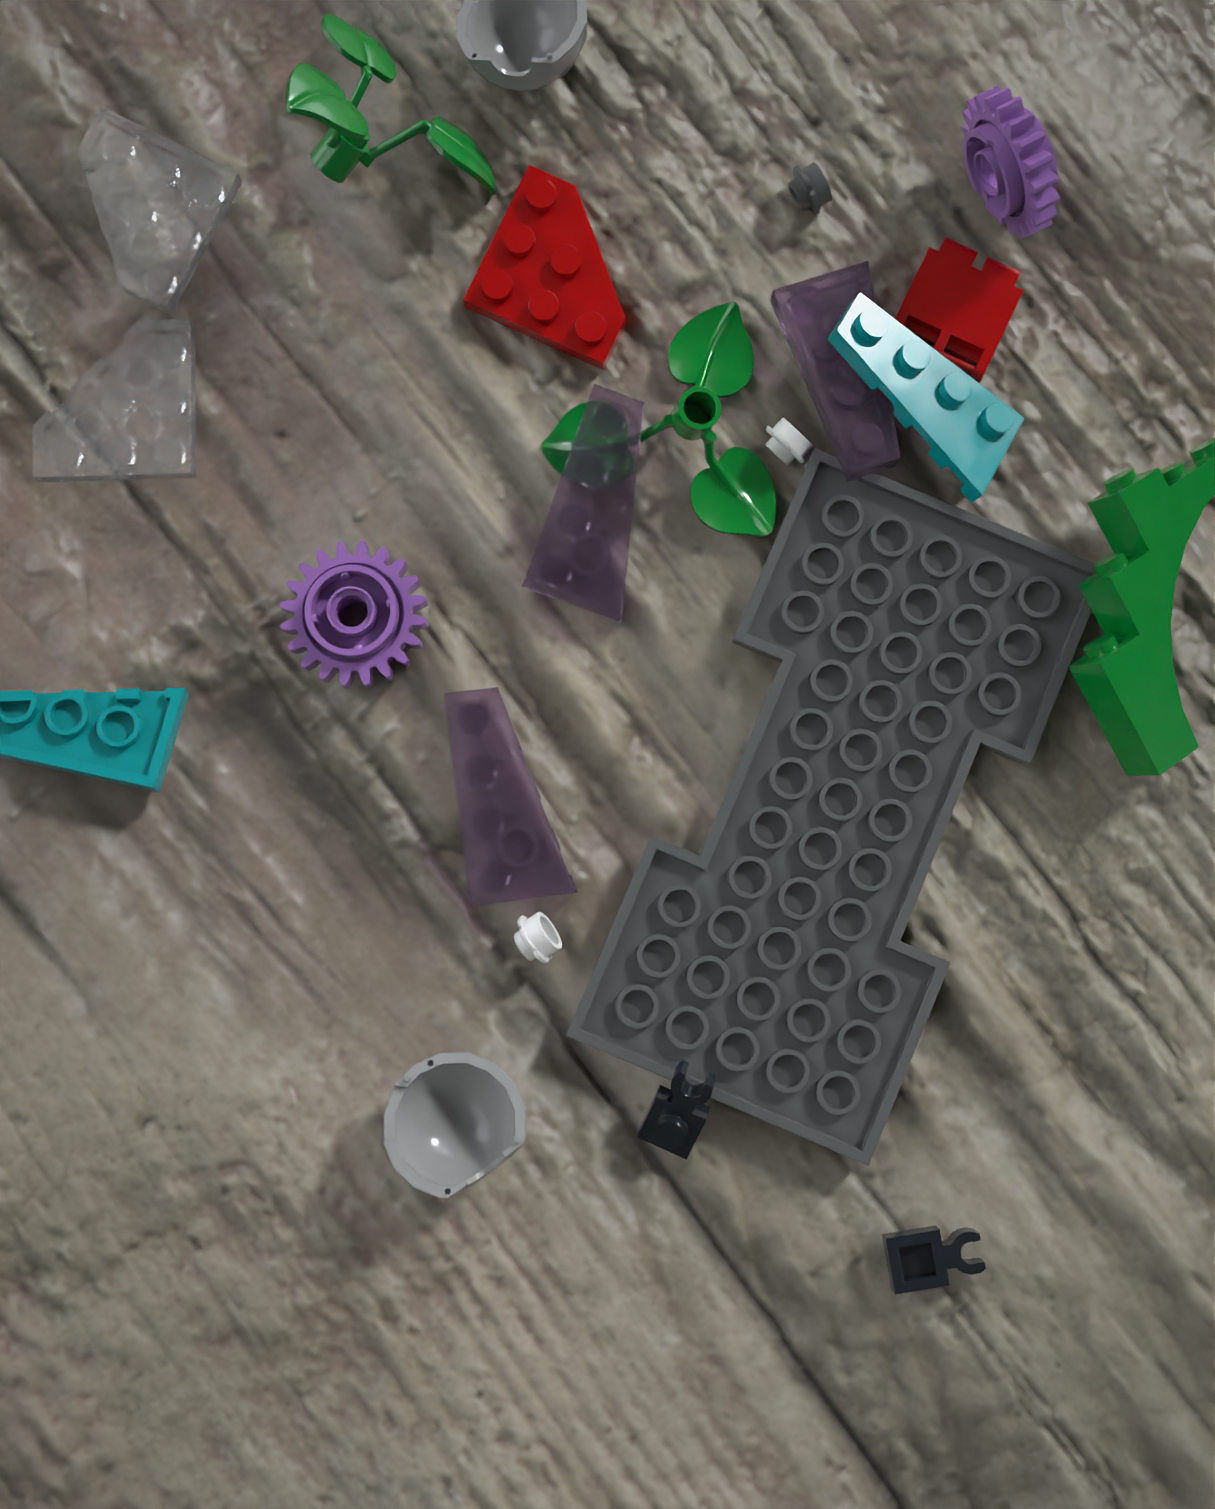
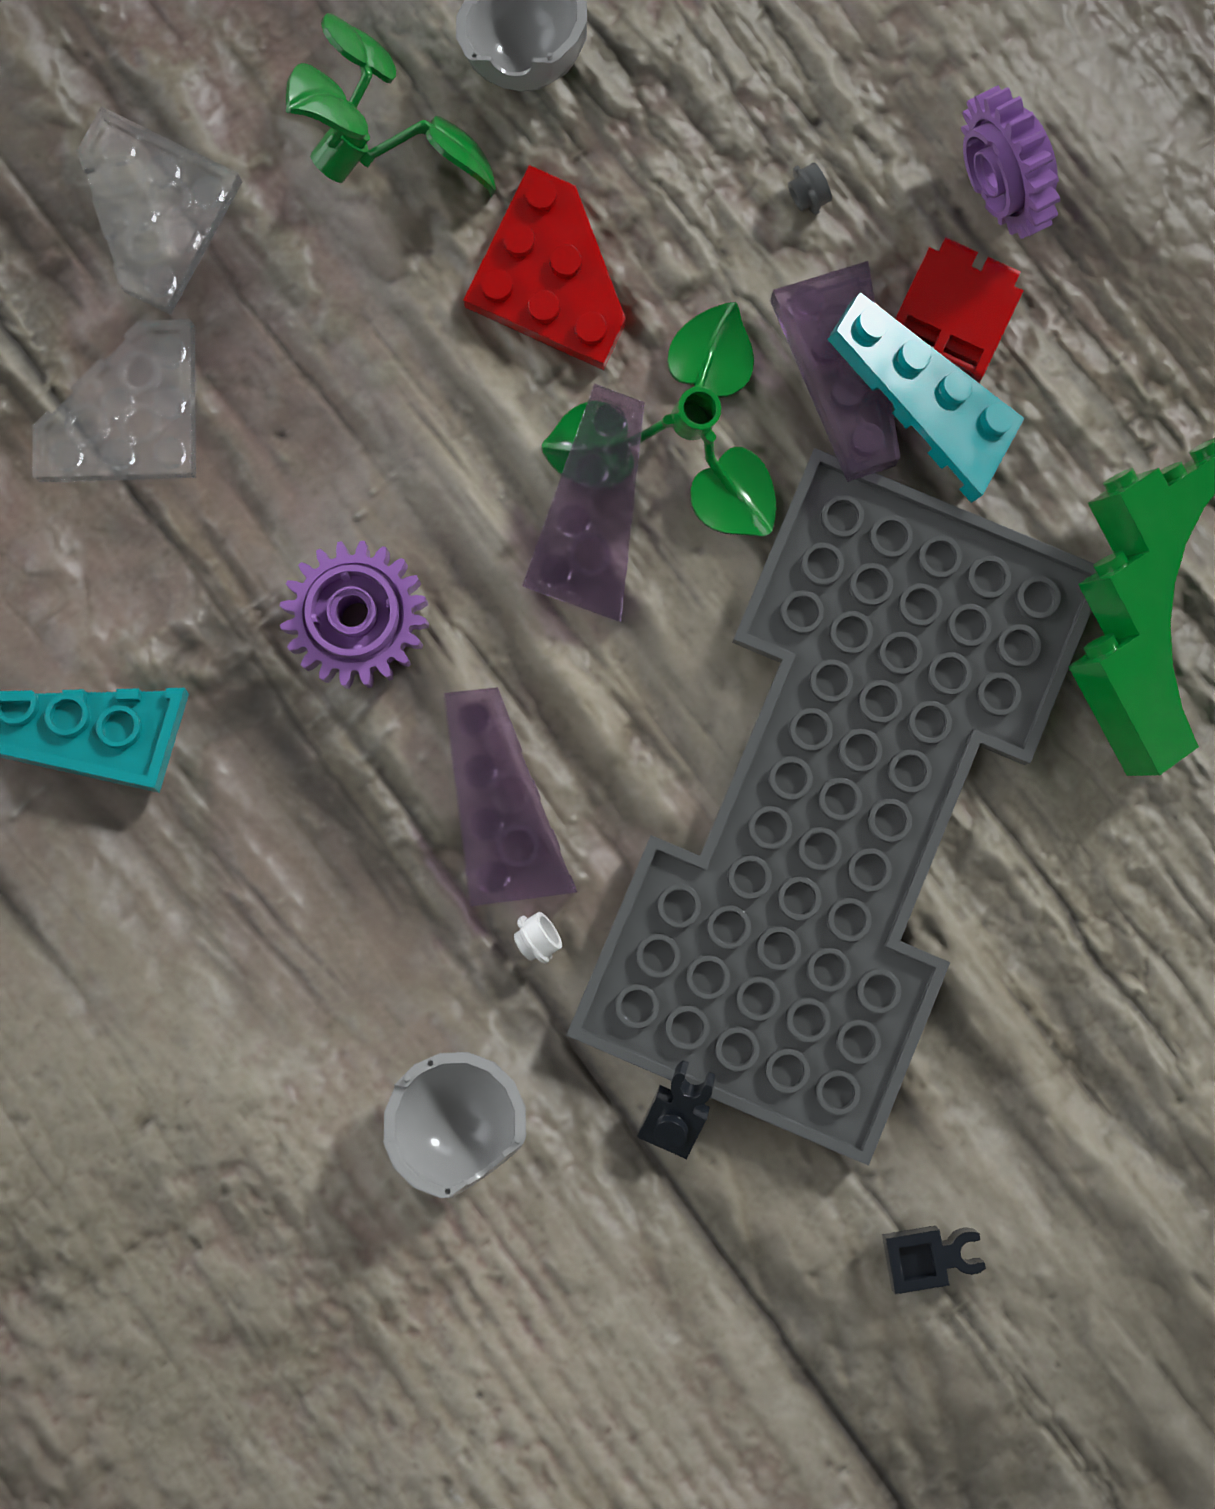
white plate [765,418,813,466] -> none

